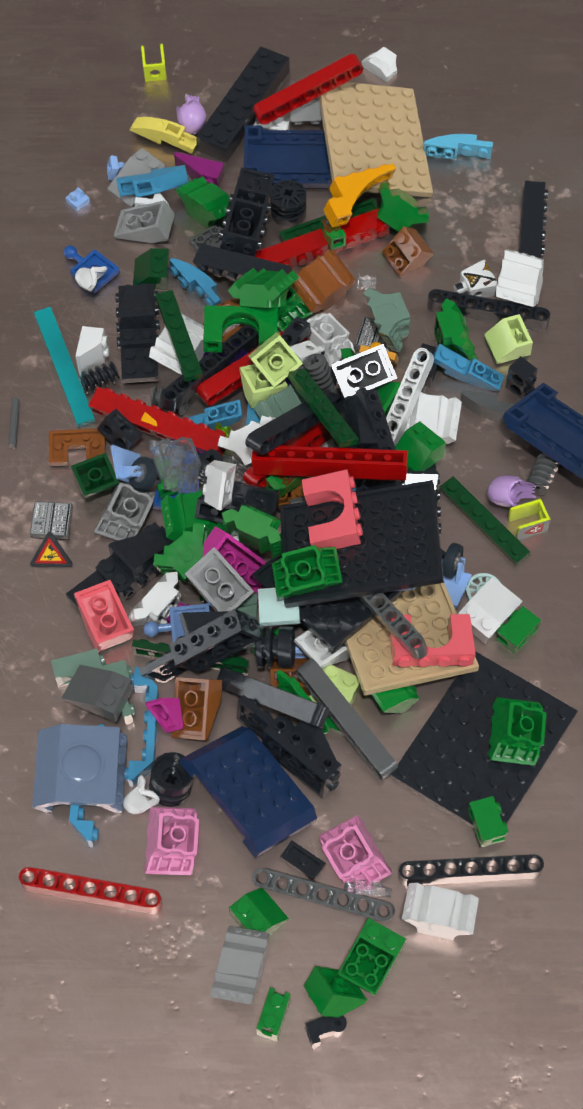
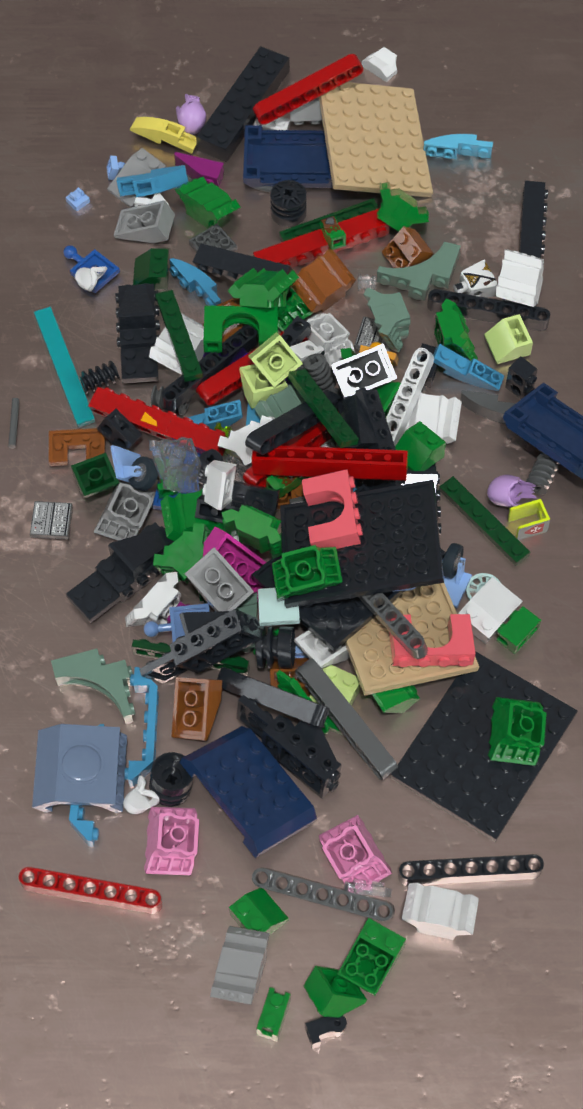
piece [30,531,72,567] -> none
dark grey slope [61,665,134,723] -> none
coral slope [74,580,134,652] -> none
white slope [76,326,110,377] -> none
neon yellow piece [141,44,167,82] -> none
dark pink slope [145,698,183,733] -> none
black wedge [219,167,275,256] -> none
black plate [280,840,326,881] -> none
light orange arch [323,163,396,228] -> none
green brick [468,796,508,848] -> none
none -> sand green arch [377,241,461,301]

